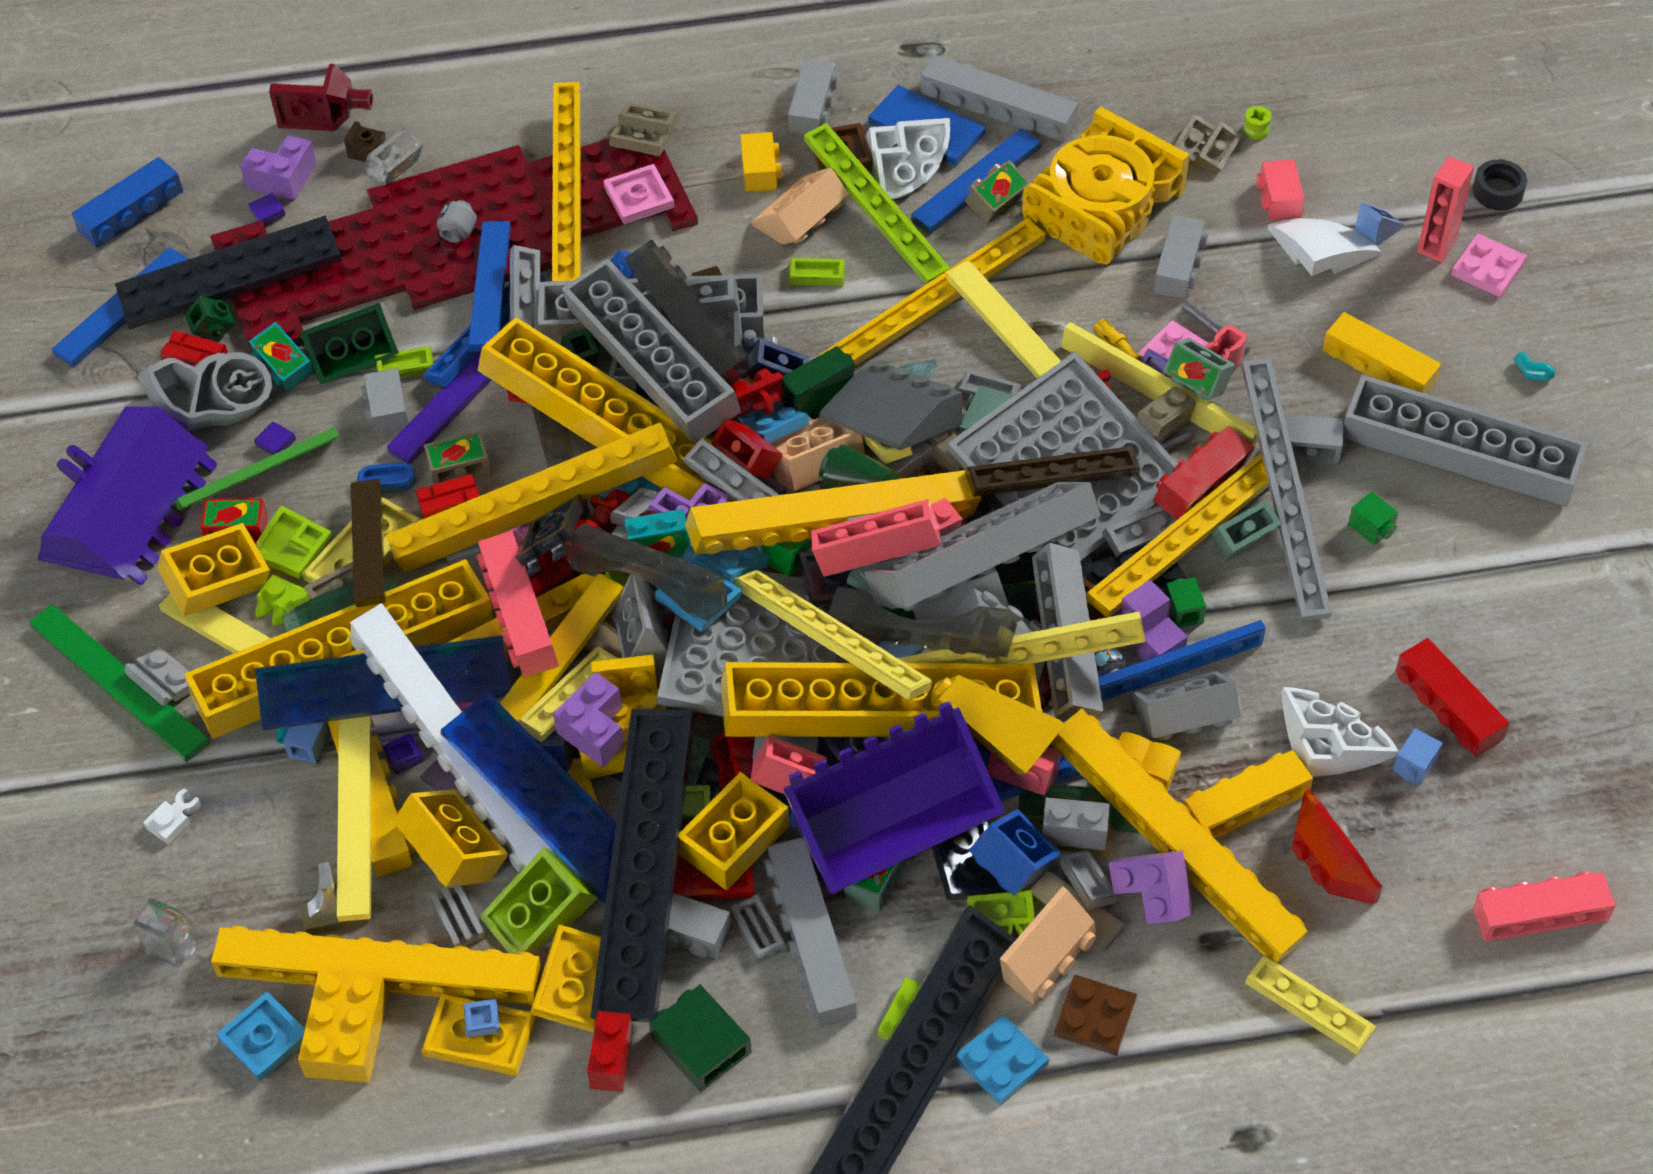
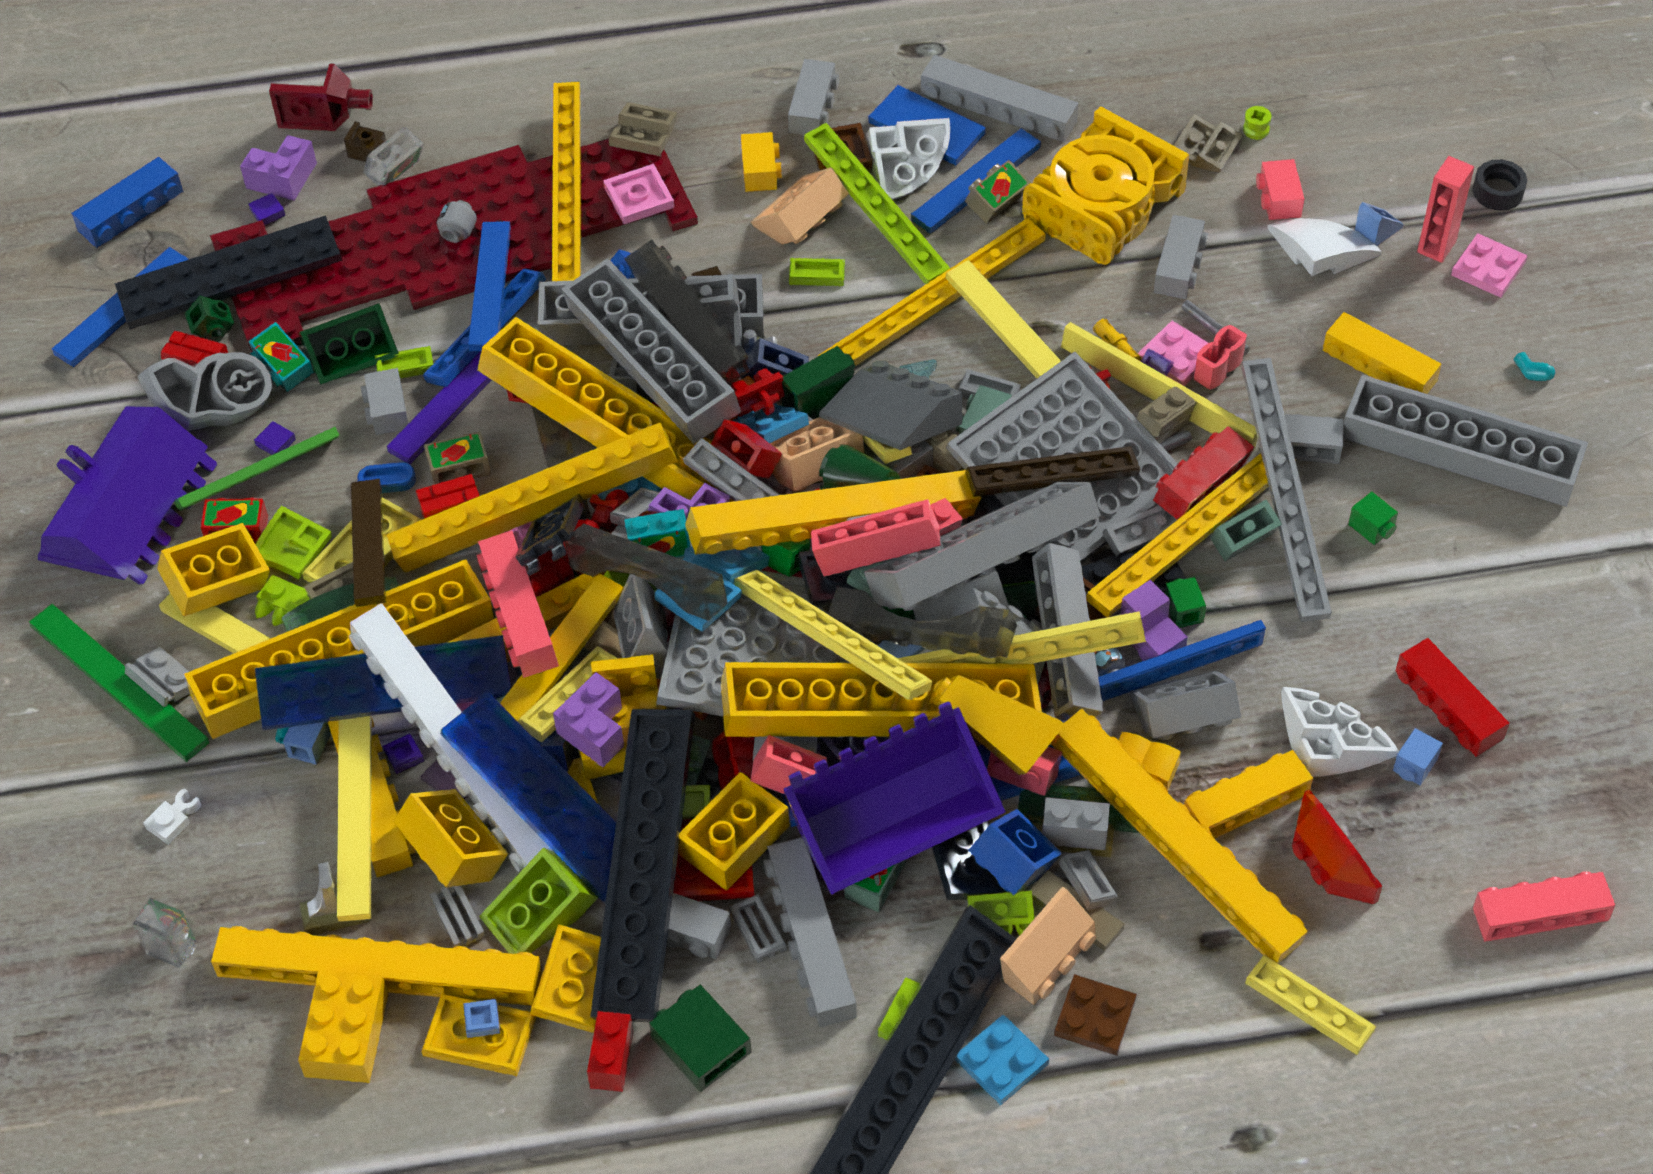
dark azure plate [216,991,305,1081] -> none
light grey plate [510,245,540,331] -> none
dark green brick [560,328,600,366] -> none
medium lavender brick [1108,851,1194,924] -> none
brick [1163,338,1235,400] -> none

